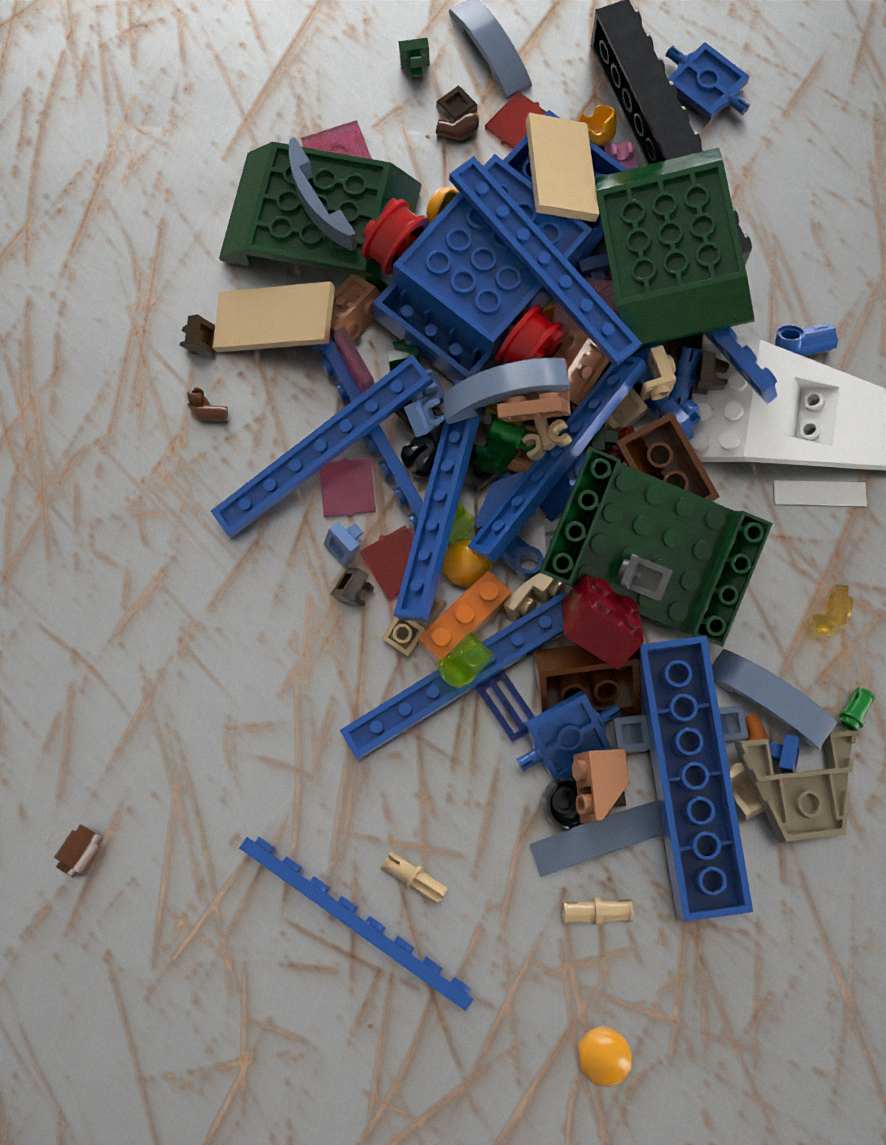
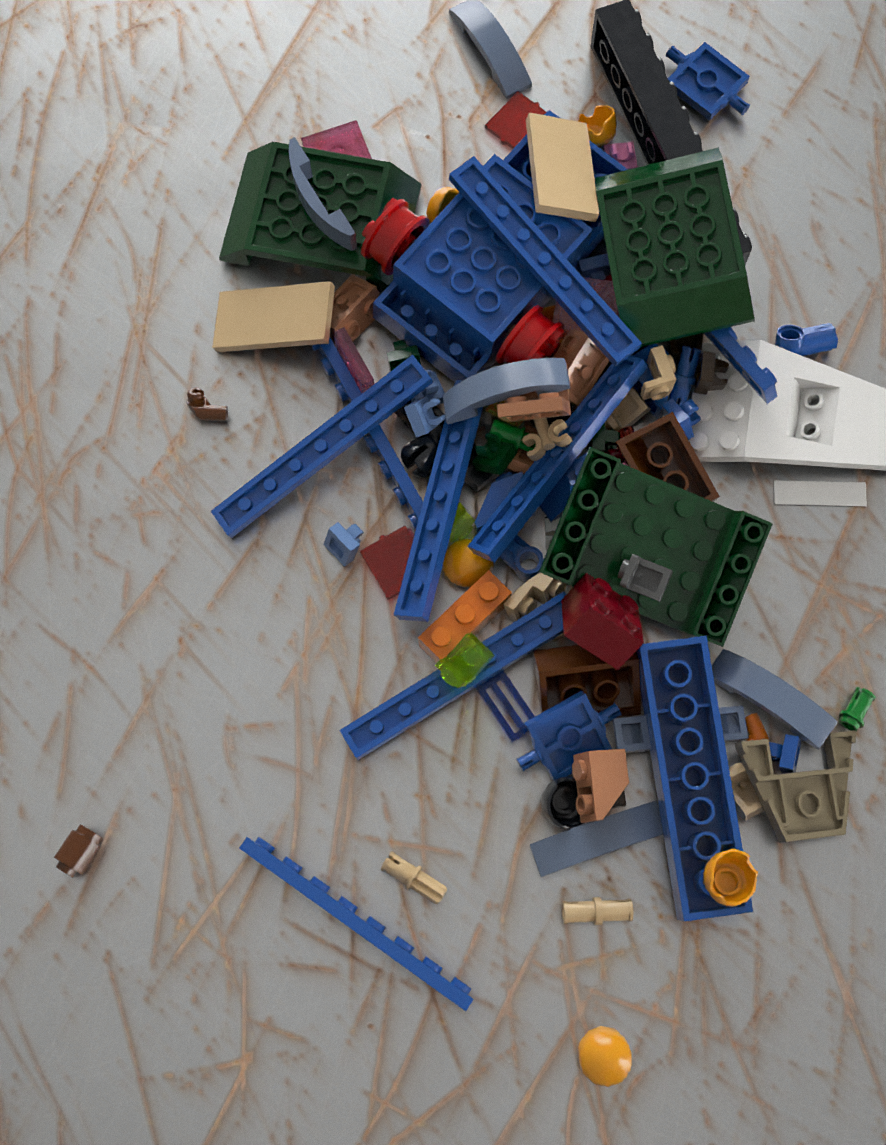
dark brown tile [179,314,215,357] -> none
clear pink piece [320,458,376,518] -> none
dark brown tile [330,567,374,606] -> none
tan slope [381,595,447,656] -> none
dark green tile [398,38,430,77] -> none
dark brown tile [436,85,478,123] -> none
reddish brown arm [436,113,479,141] -> none
clear yellow bracket [807,584,853,635] -> none
none -> light orange hair [703,849,758,907]

